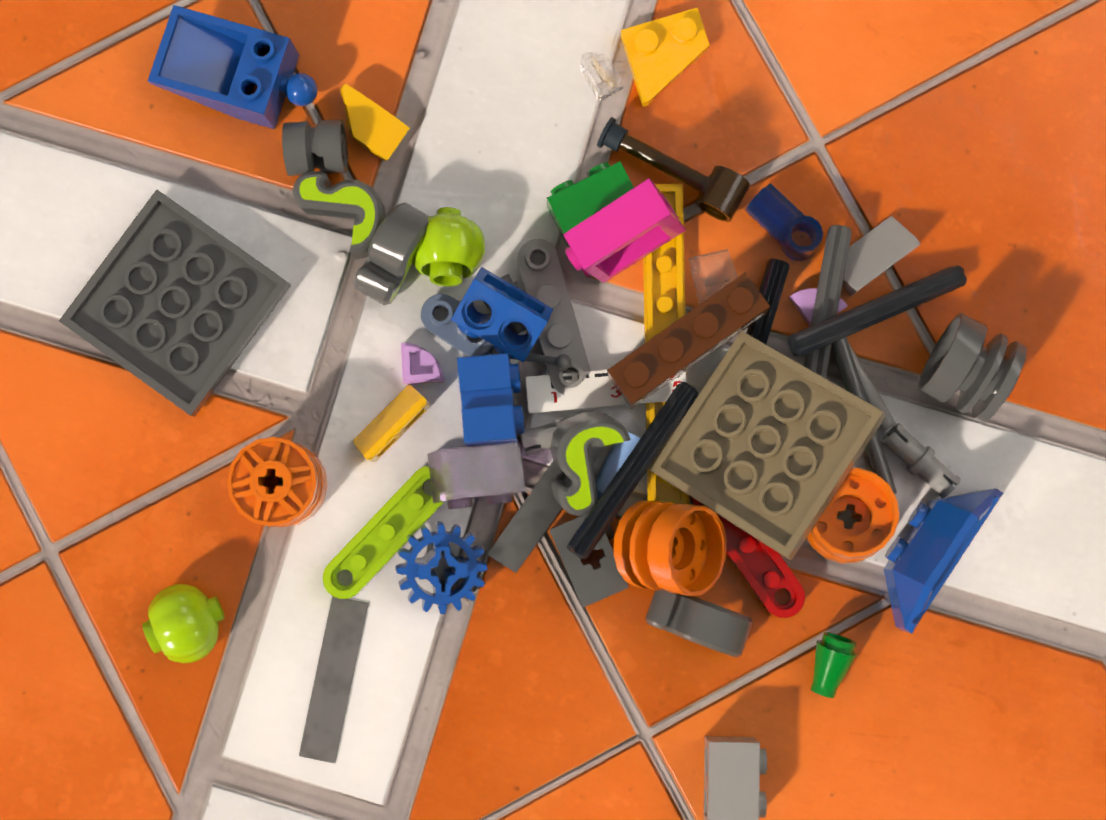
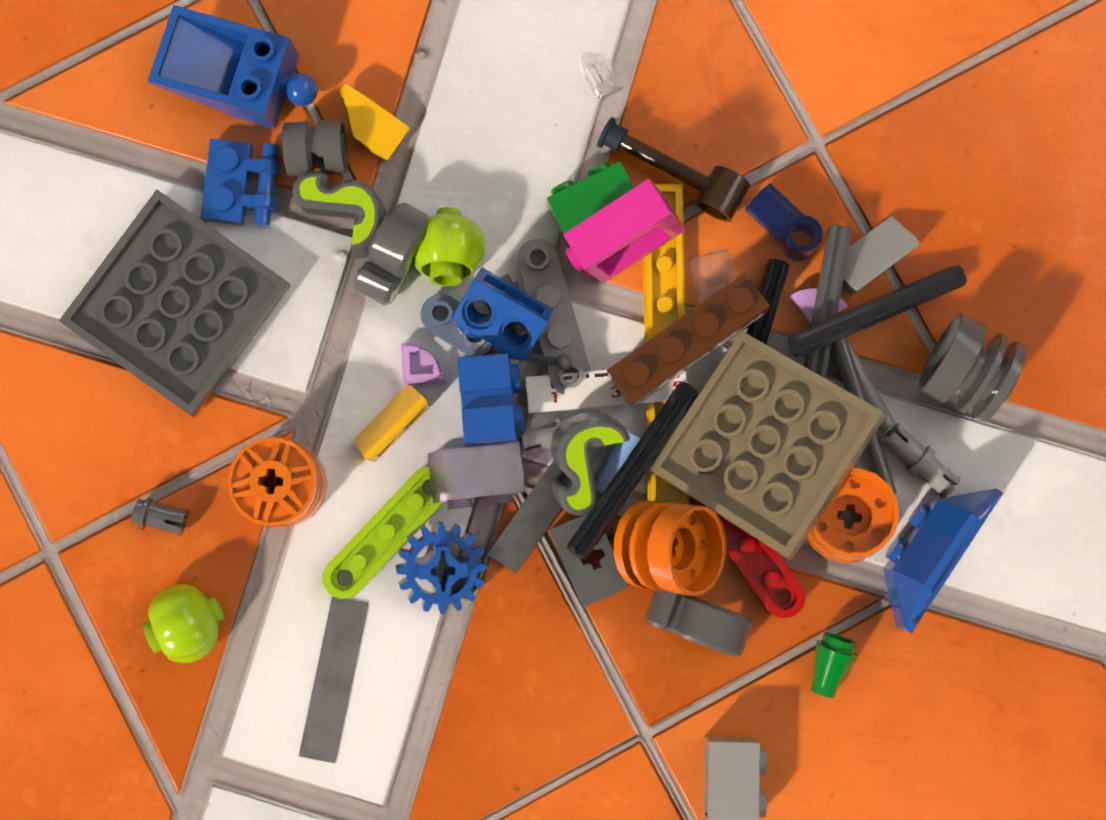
yellow wing [620,7,709,107] -> none
none -> dark grey pin [132,497,189,536]
none -> blue plate [200,139,281,227]

